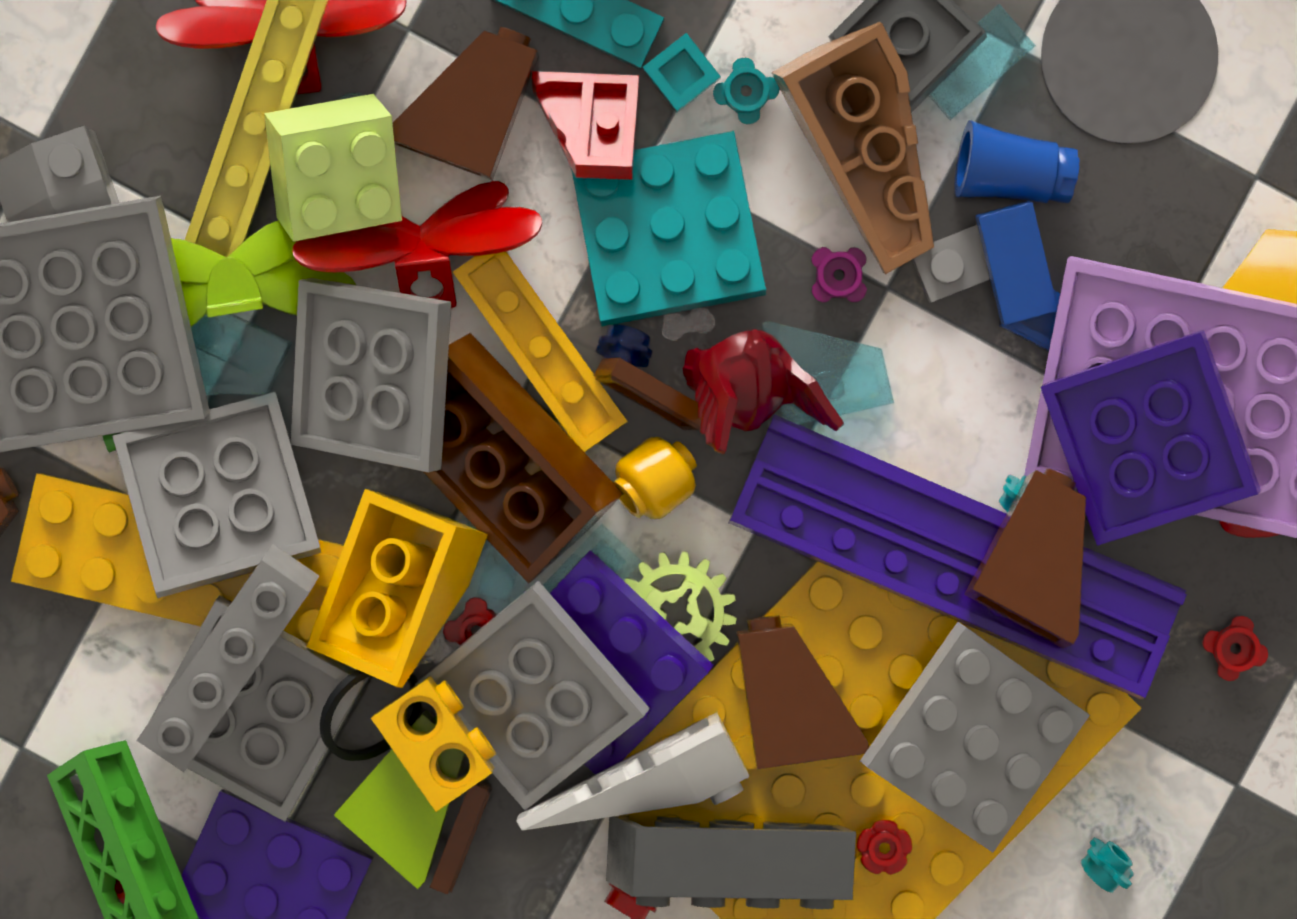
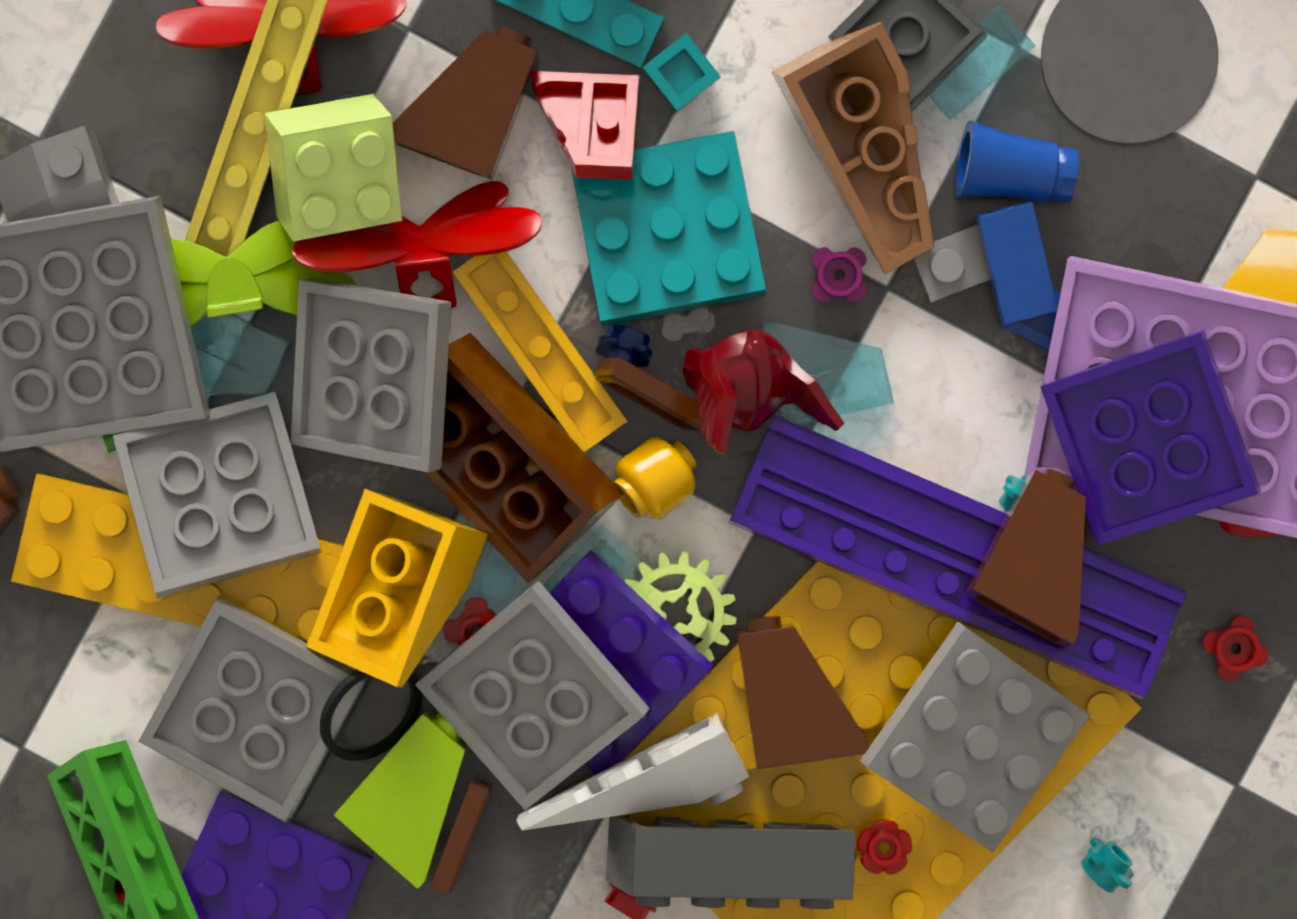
light grey brick [136,544,319,772] -> none
yellow brick [371,675,496,812] -> none
teal plate [713,58,780,125] -> none

